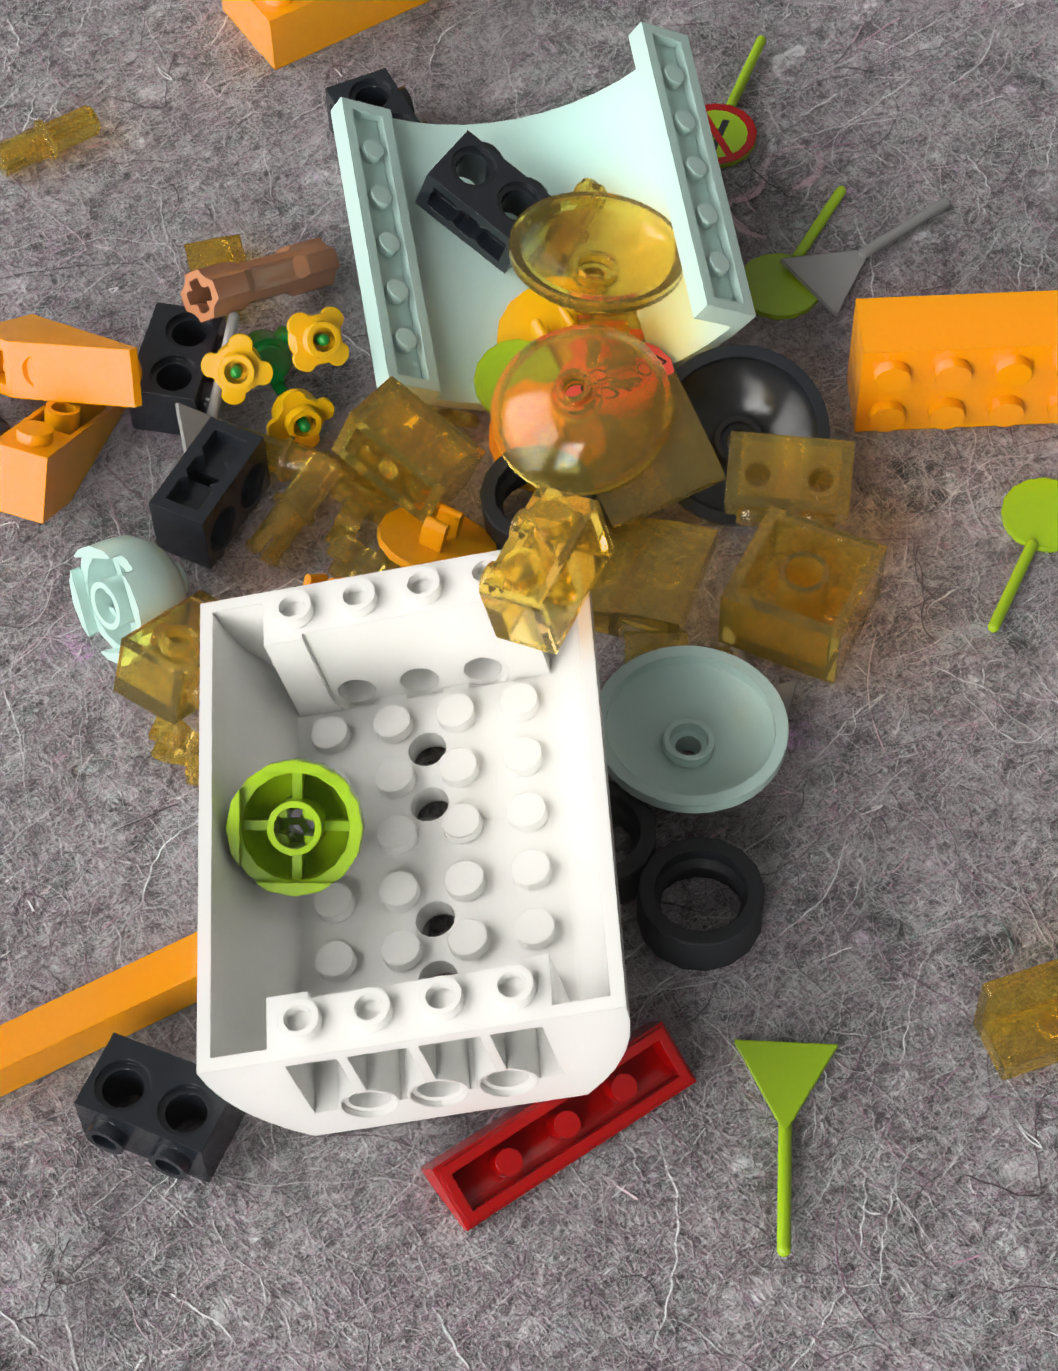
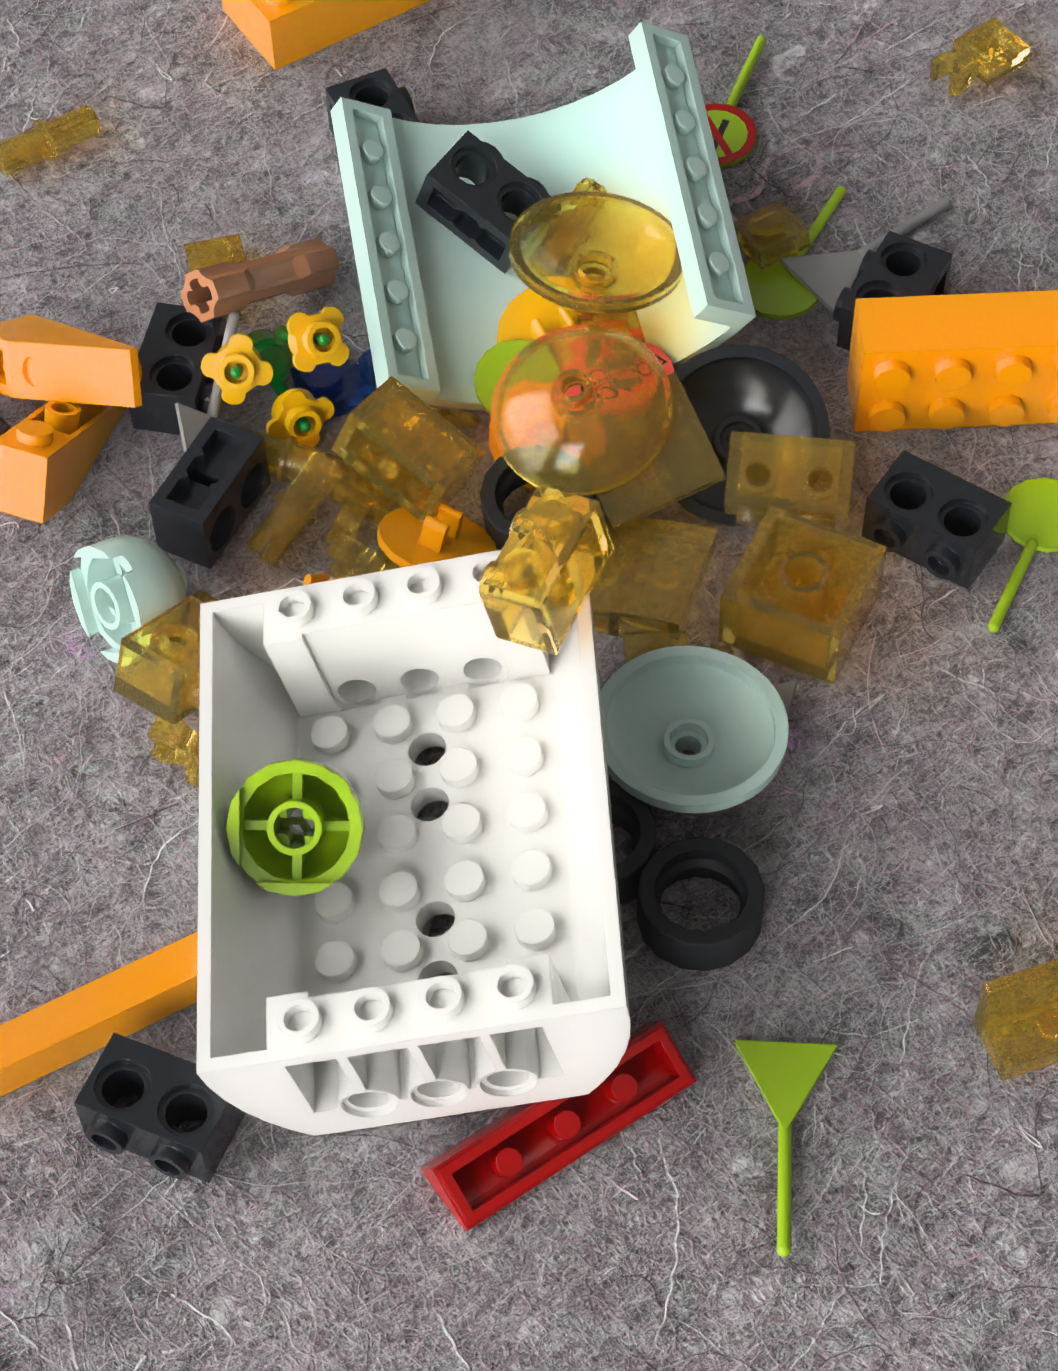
none -> clear blue plate [290,349,378,420]
none -> clear yellow plate [733,200,810,269]
none -> black brick [833,231,953,351]
none -> black brick [862,450,1012,589]
none -> clear yellow plate [929,17,1030,97]

